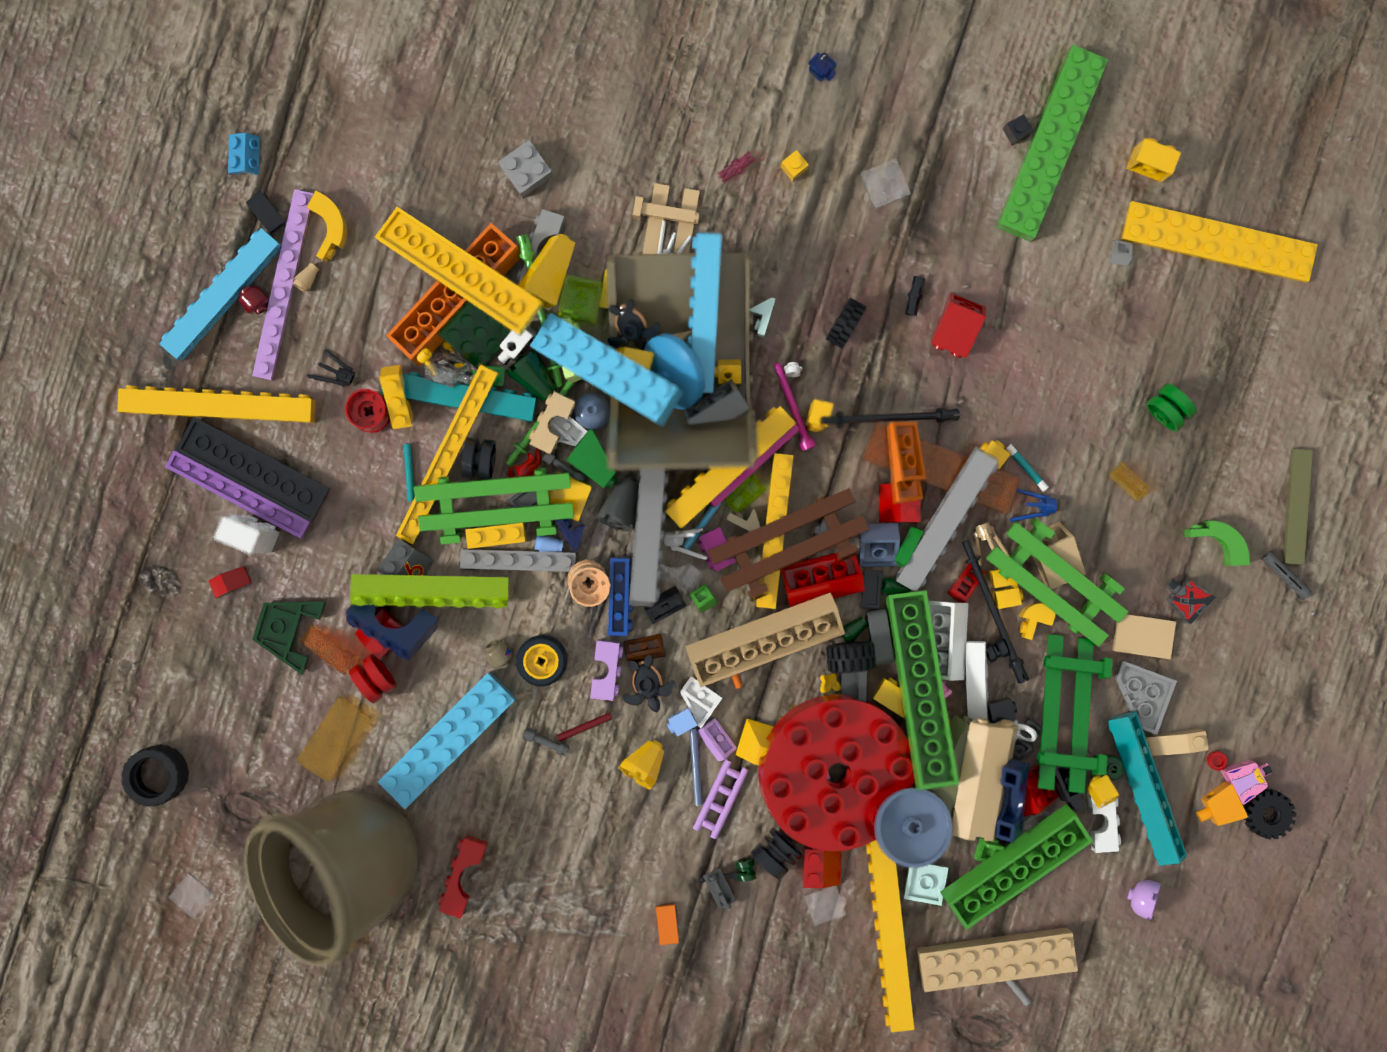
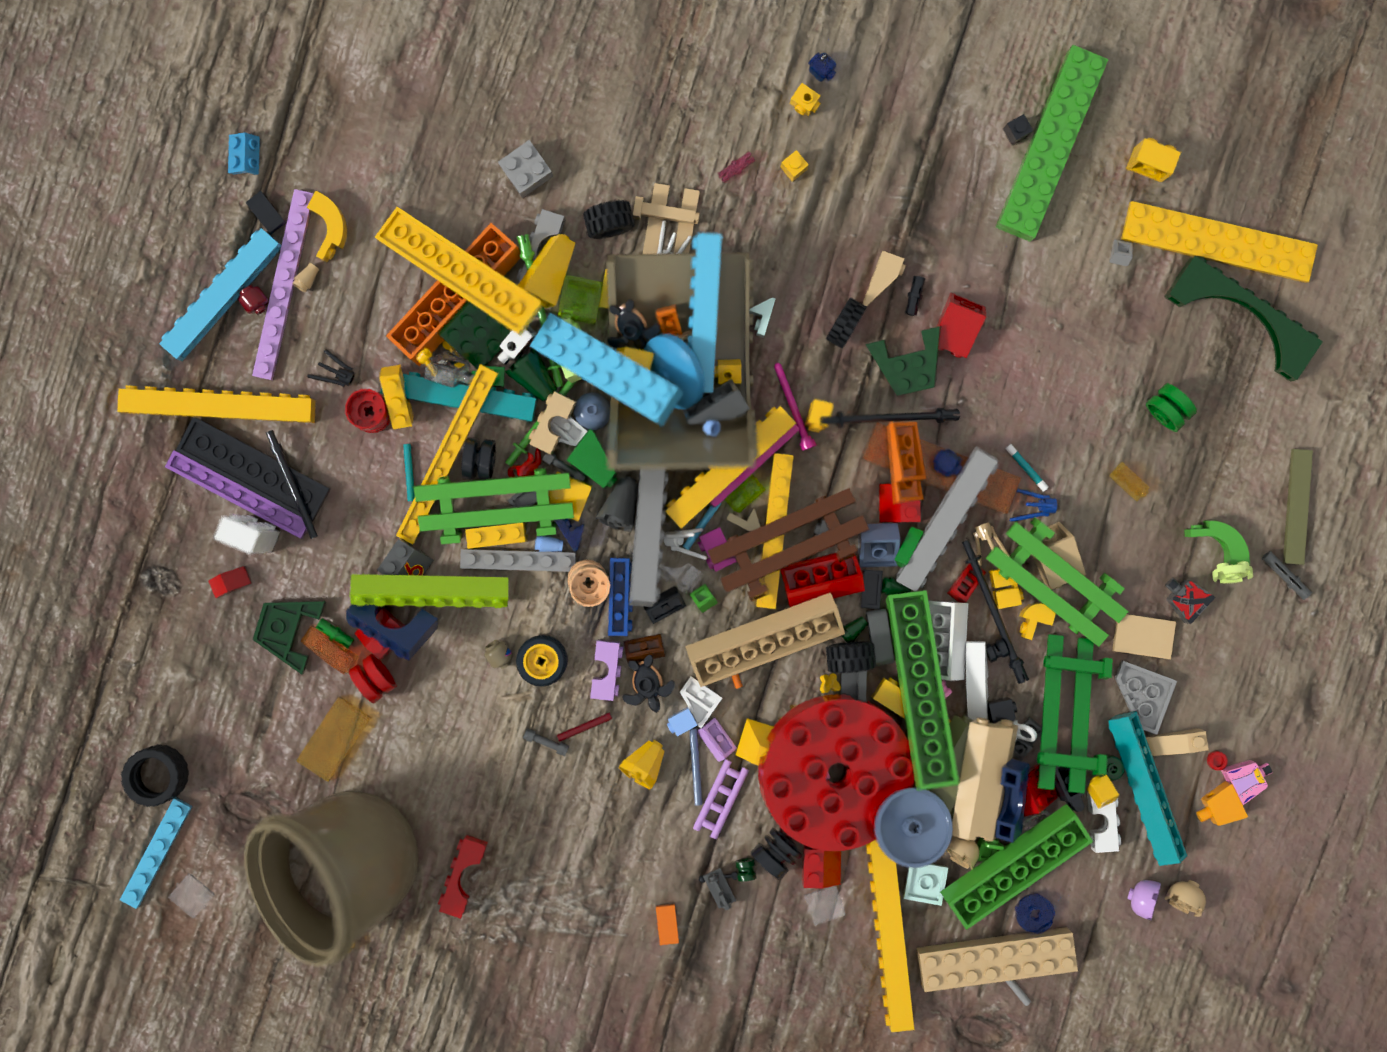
medium azure brick [378,671,517,809] -> none
white plate [784,362,802,377] -> none
clear plate [860,158,911,210] -> none
yellow brick [980,440,1011,470] -> none
black tyre [1244,788,1296,840] -> none
none -> medium azure plate [120,797,193,909]
none -> black bar [266,430,318,539]
none -> green pin [316,618,355,649]
none -> black tyre [583,200,635,239]
none -> orange slope [656,305,683,336]
none -> light blue hinge [703,420,720,436]
none -> yellow brick [790,83,821,116]
none -> tan slope [862,251,906,307]
none -> dark green wing [865,326,941,396]
none -> clear blue head [933,449,963,478]
none -> tan cylinder [944,836,979,869]
none -> clear blue plate [1015,893,1055,934]
none -> dark green arch [1164,256,1323,382]
none -> tan cylinder [1165,880,1206,917]
none -> yellowish green plate [1212,561,1254,584]

